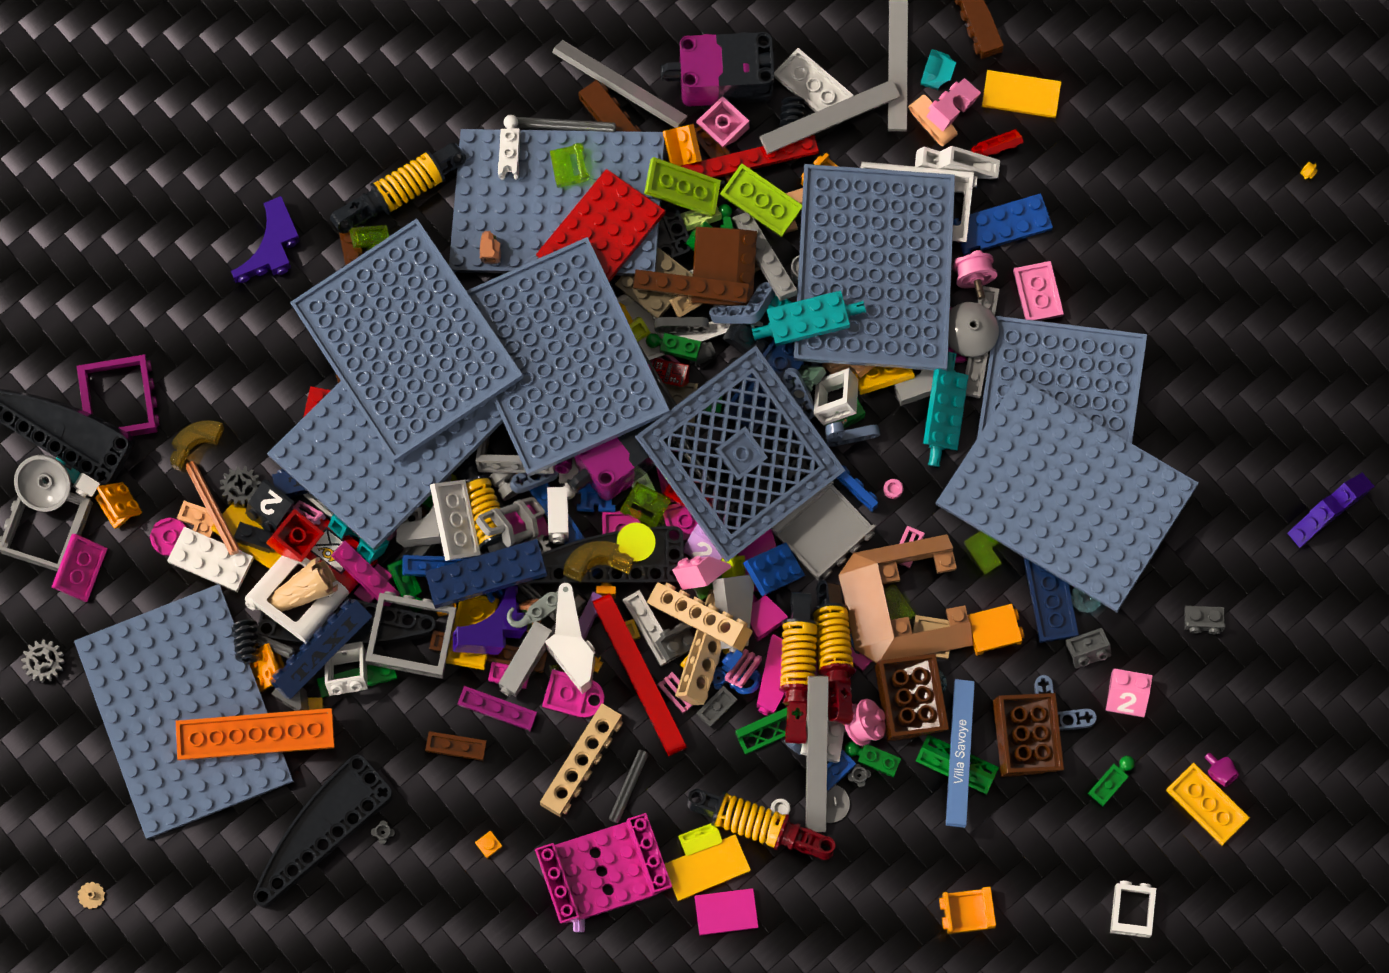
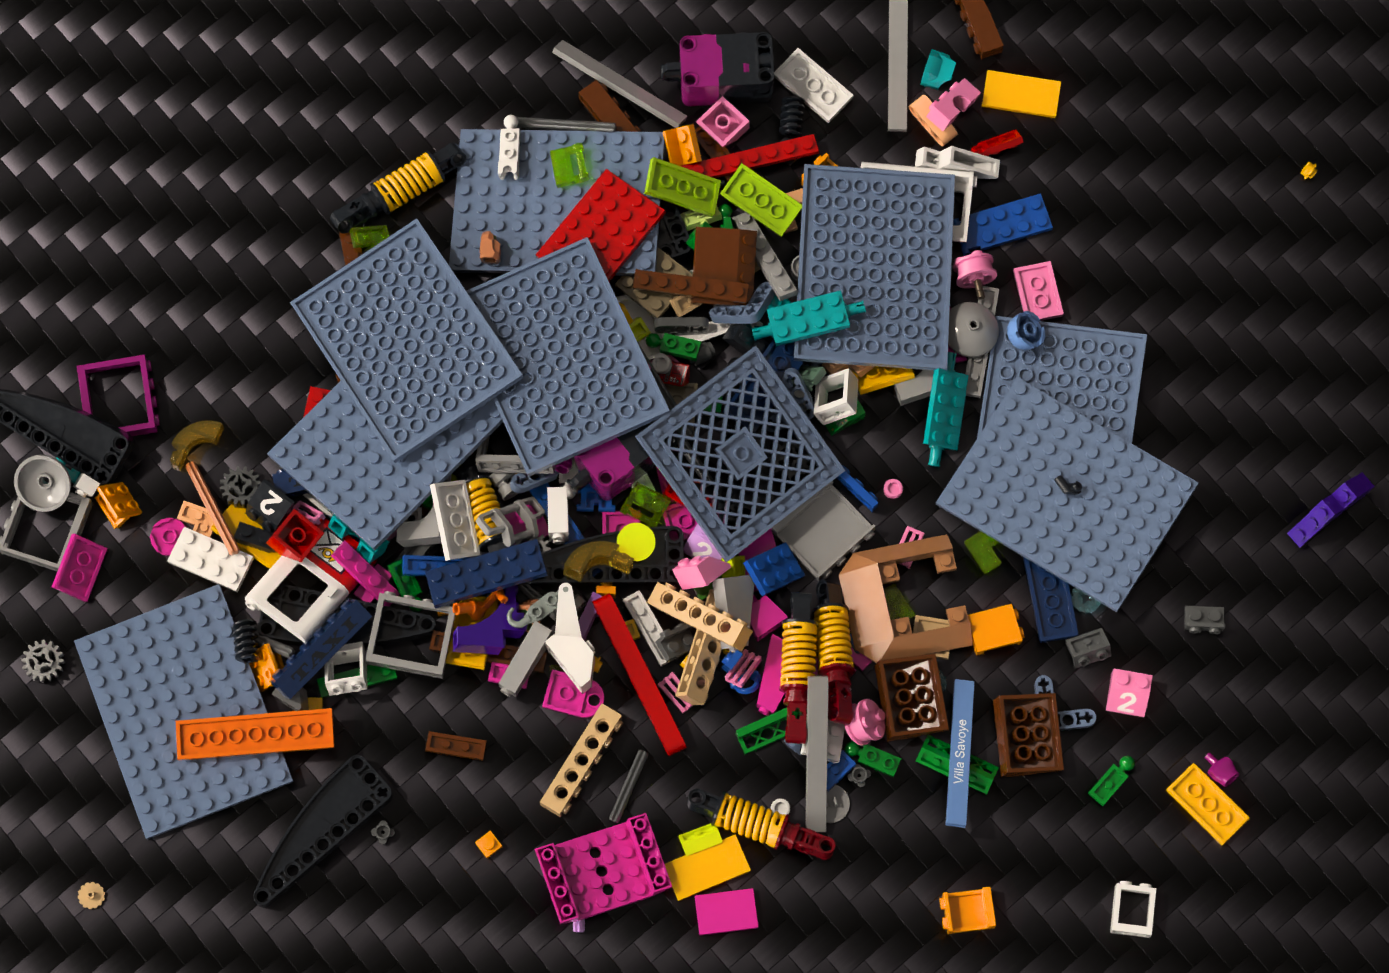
dark purple arch [231,196,300,283] -> none
tan cone [267,557,338,612] -> none
magenta plate [457,686,537,731] -> none
dark grey plate [696,686,737,728] -> none
blue plate [712,667,728,690] -> none
light grey tile [759,80,900,154] -> none
sand blue beam [824,422,880,447] -> none
none -> orange pin [452,589,508,621]
none -> white tile [652,354,672,374]
none -> medium blue cylinder [1007,311,1045,350]
none -> black arm [1054,475,1082,495]

